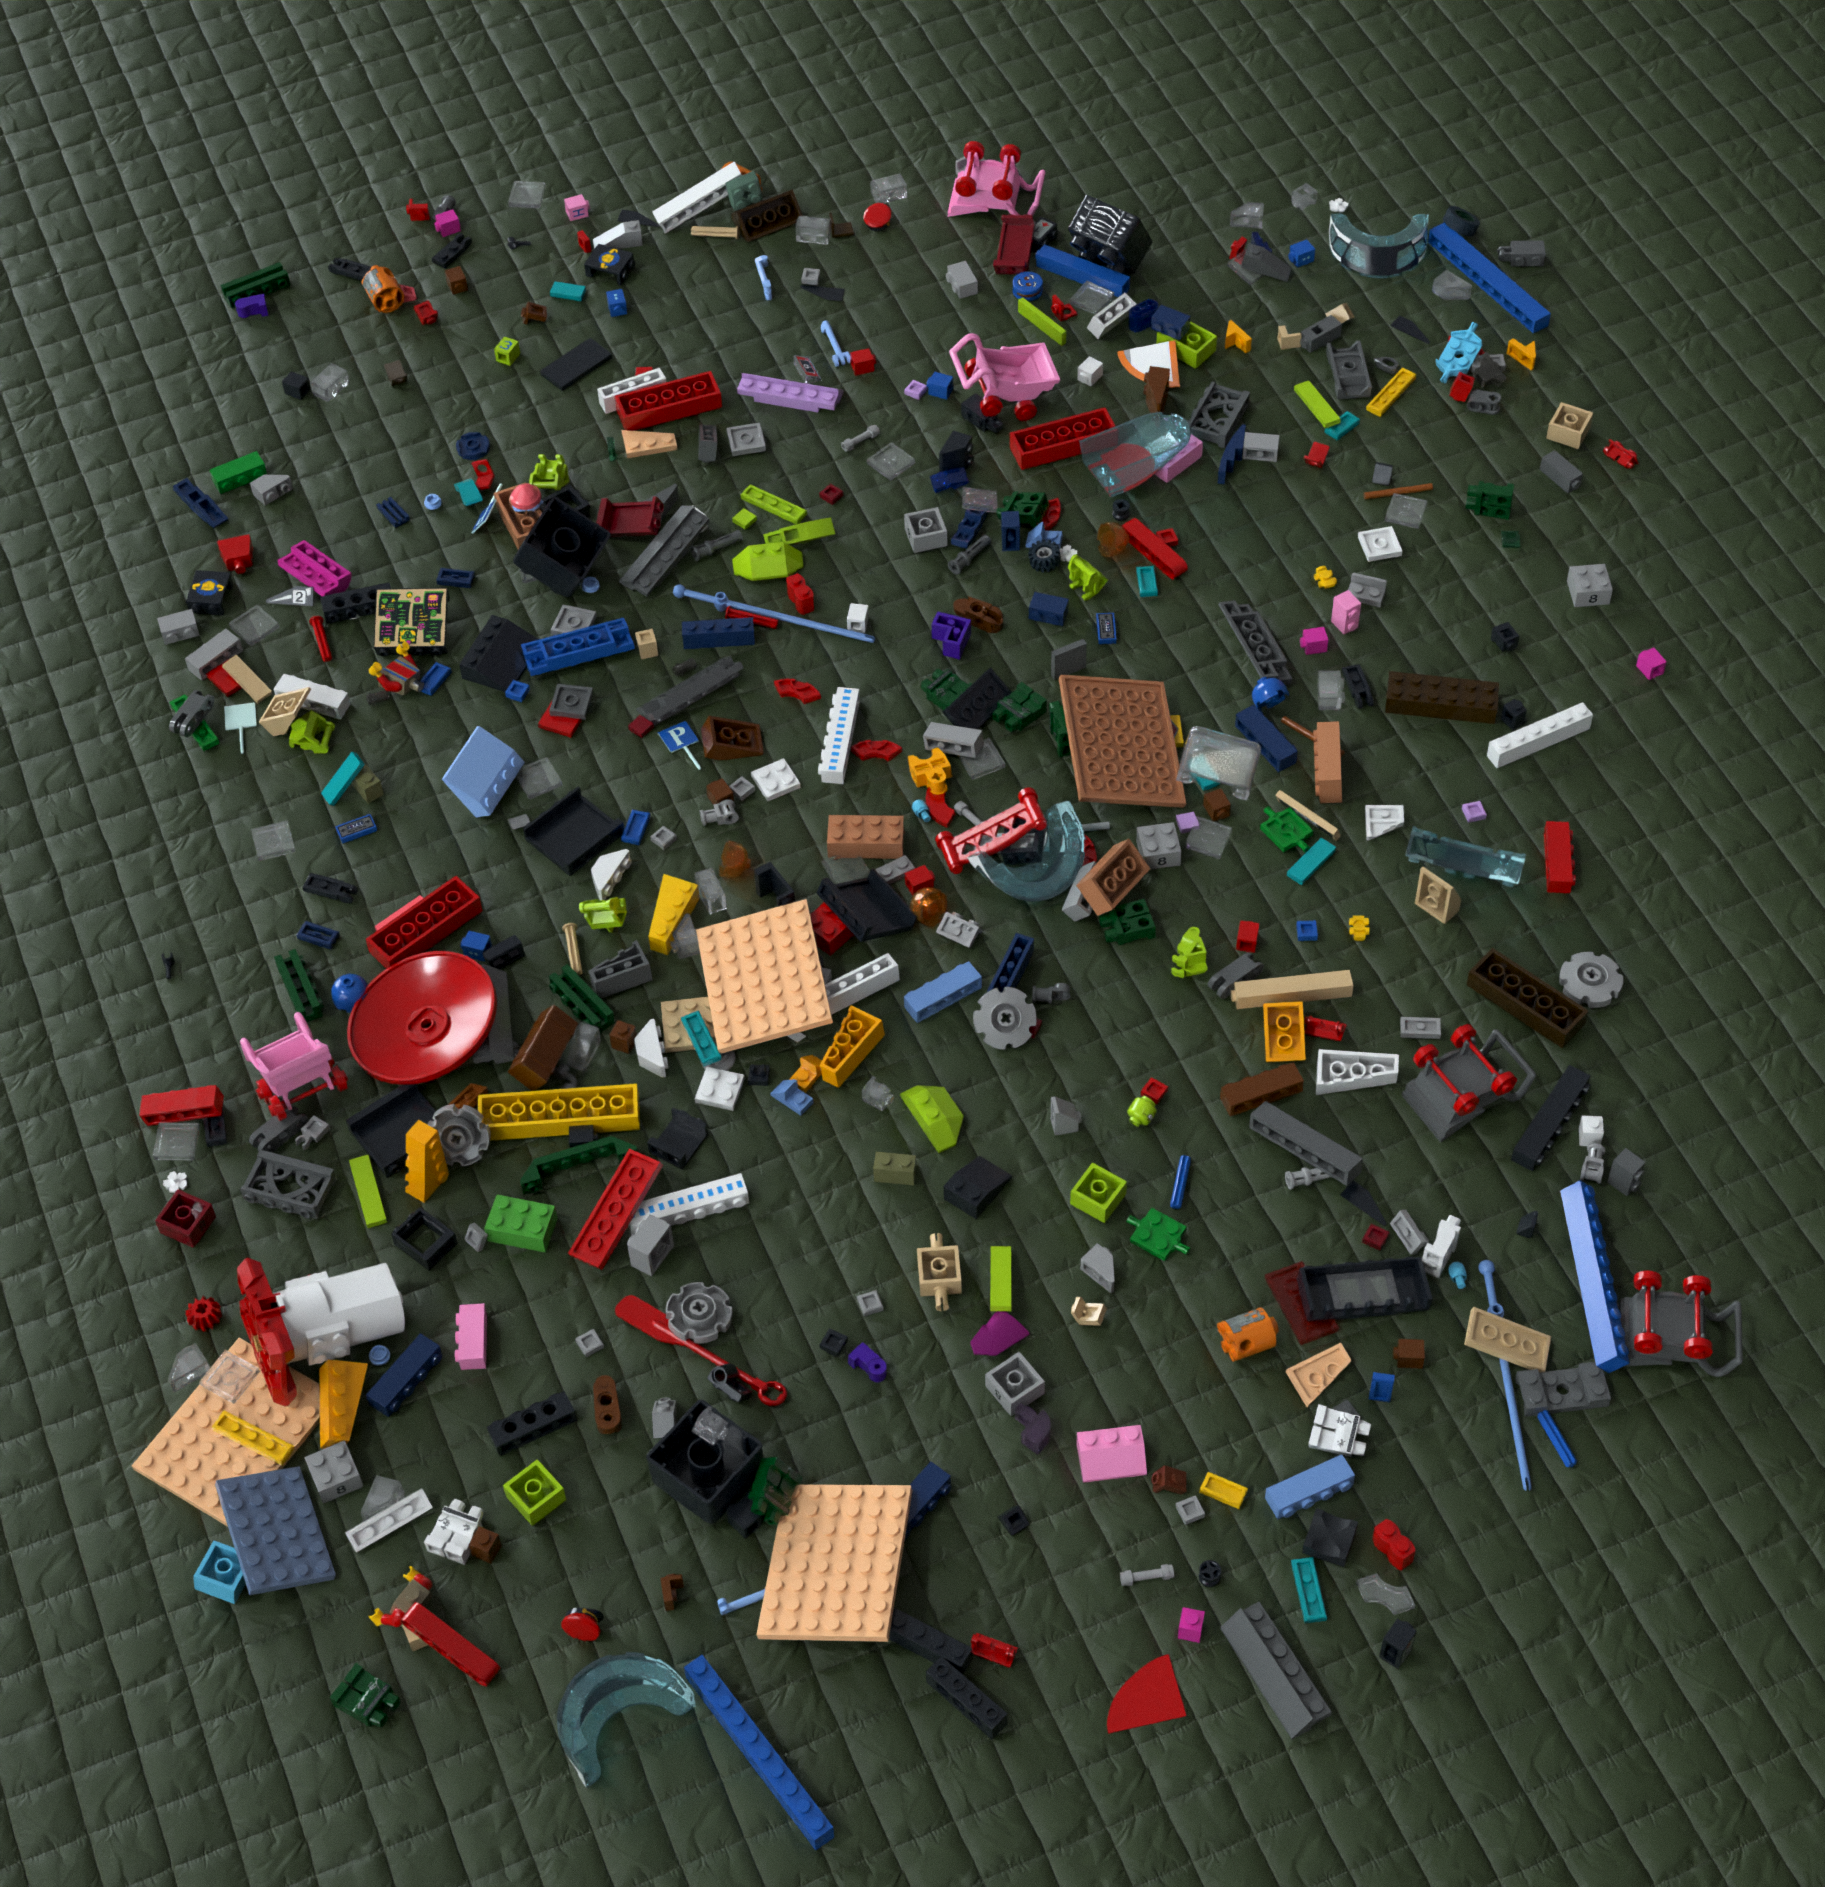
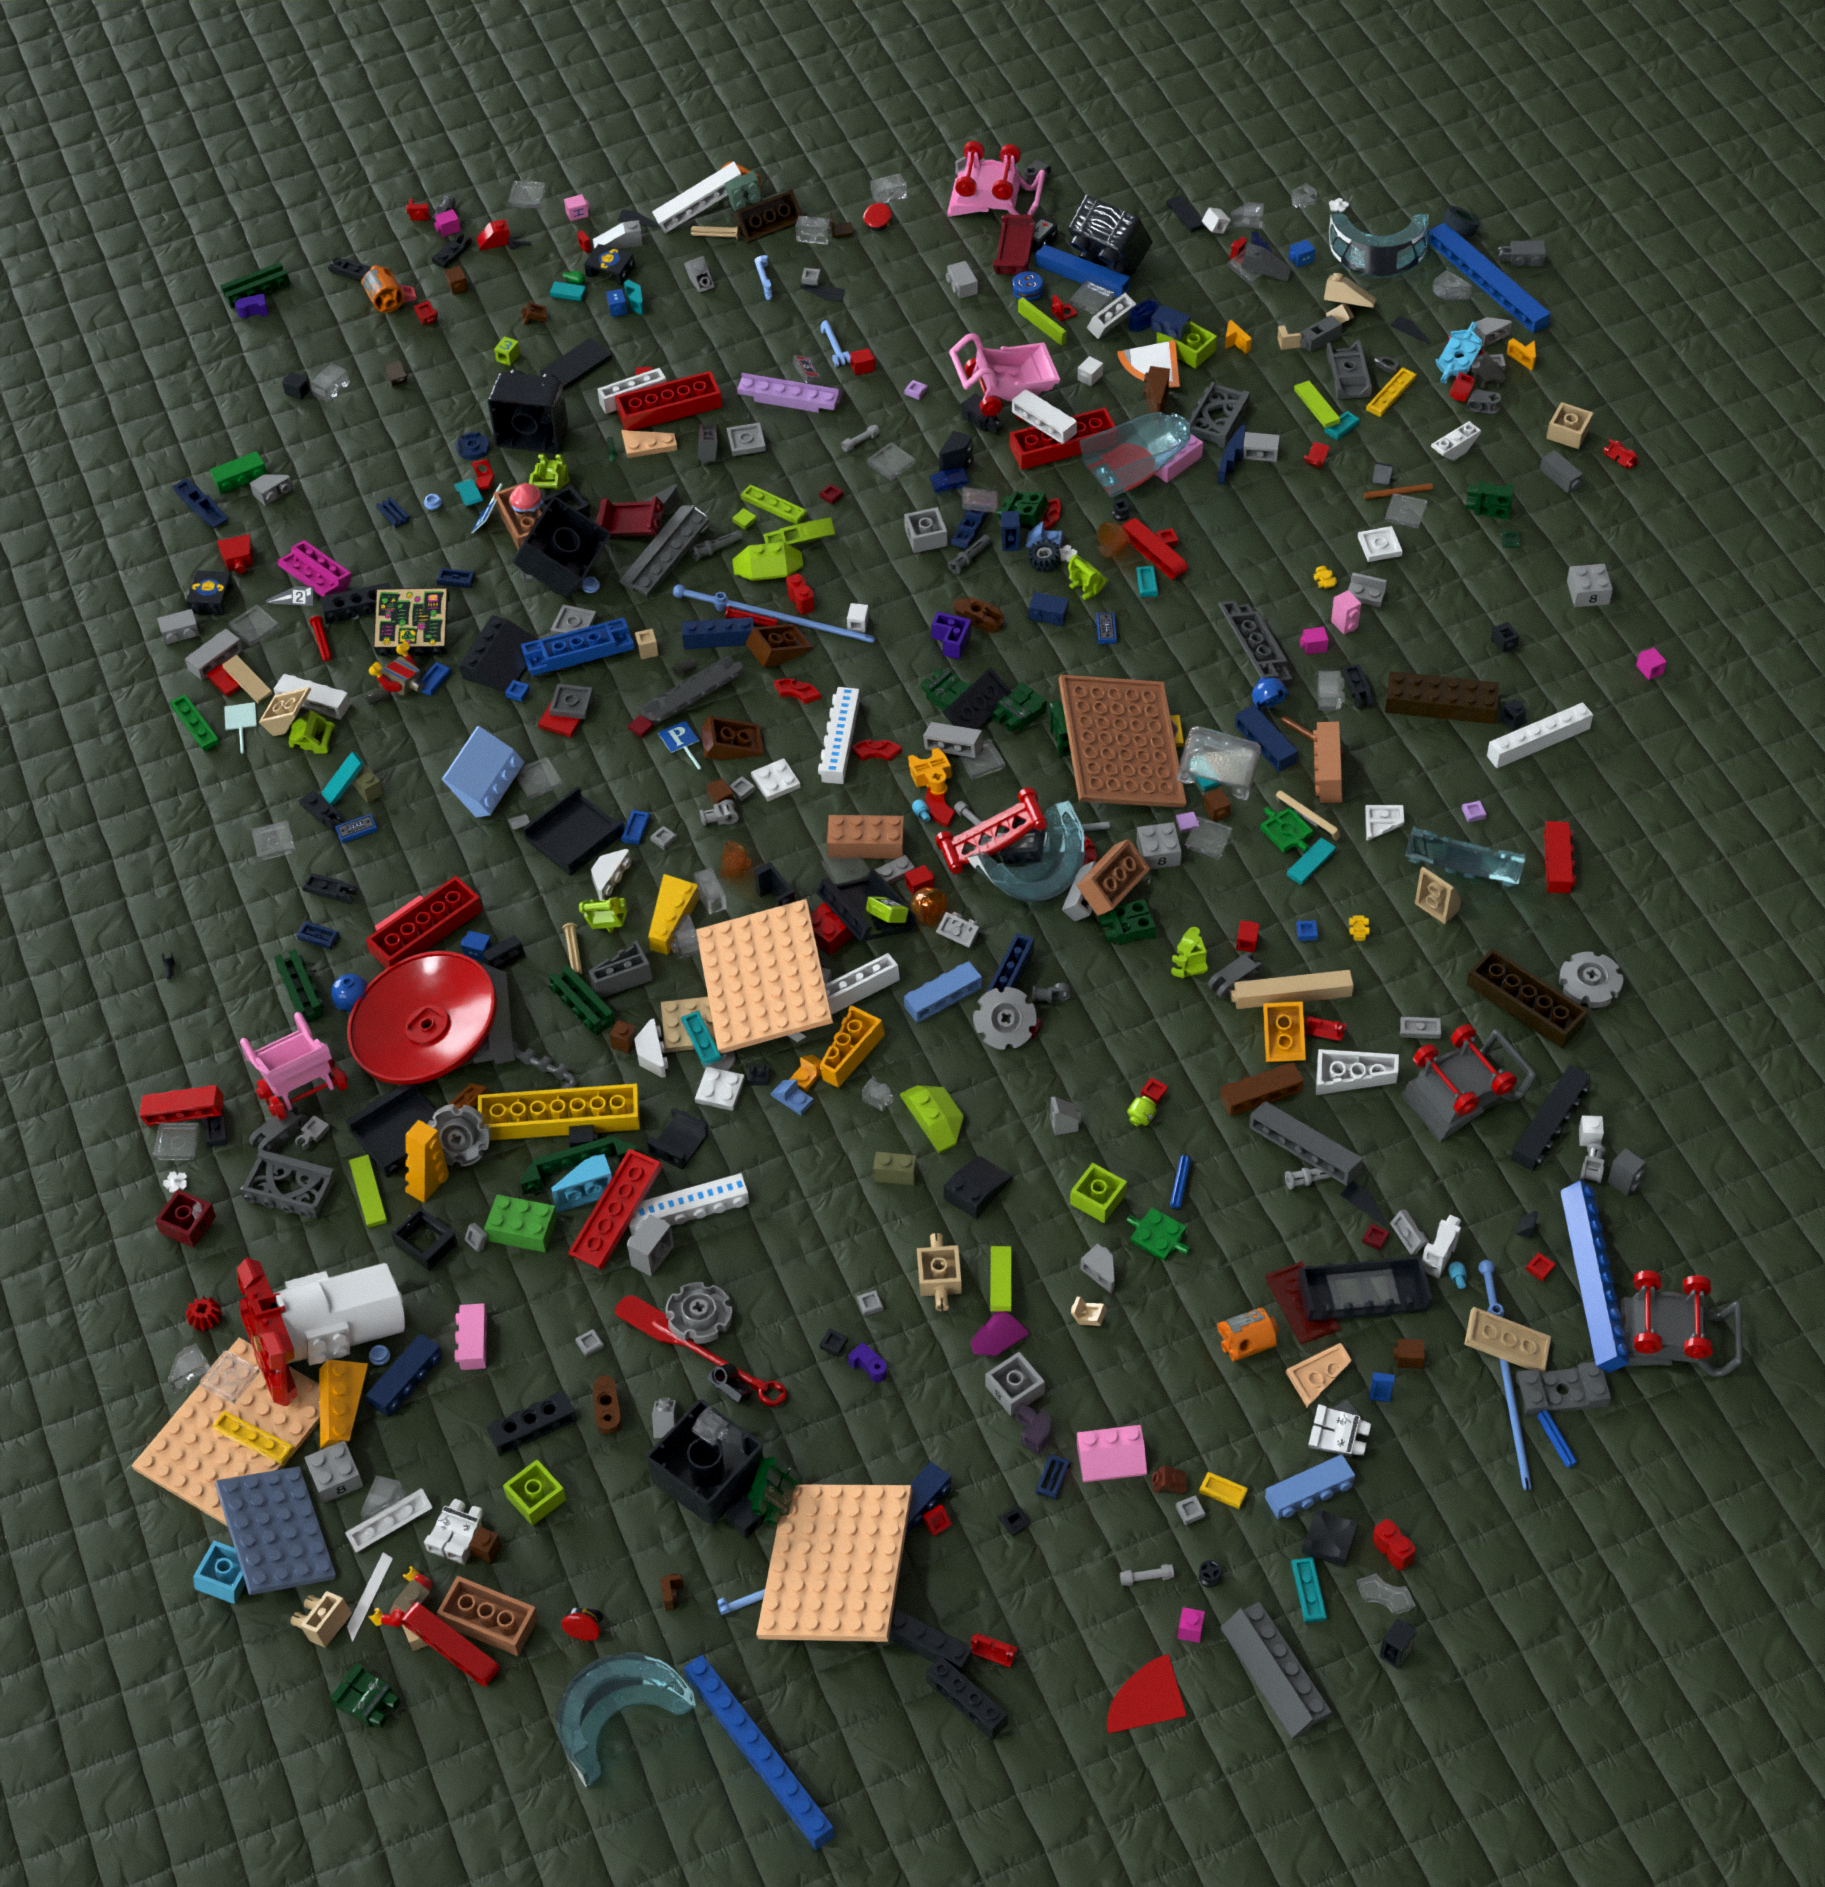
dark grey piece [169,690,215,738] -> none
reddish brown piece [508,1005,579,1091] -> none
clear slope [567,1022,601,1071] -> none
blue brick [927,372,953,400] -> none
dark grey tile [1051,639,1087,680] -> none
none -> tan brick [291,1591,352,1648]
none -> black hinge [299,790,345,830]
none -> white sticker [347,1552,393,1642]
none -> nougat brick [436,1576,539,1656]
none -> red slope [476,219,510,251]
none -> black brick [488,370,568,454]
none -> medium azure slope [551,1154,612,1213]
none -> green cylinder [563,271,586,285]
none -> teal slope [624,280,644,315]
none -> light grey slope [684,256,715,293]
none -> reddish brown slope [745,624,813,667]
none -> lime piece [866,897,908,923]
none -> red plate [922,1505,952,1536]
none -> white brick [1012,389,1077,444]
none -> dark grey piece [1024,160,1051,185]
none -> dark blue tile [1035,1454,1070,1500]
none -> black tile [1166,195,1205,232]
none -> white brick [1202,208,1231,234]
none -> tan slope [1324,273,1377,308]
none -> white slope [1431,421,1481,461]
none -> light grey slope [1474,317,1512,347]
none -> red plate [1526,1252,1556,1282]

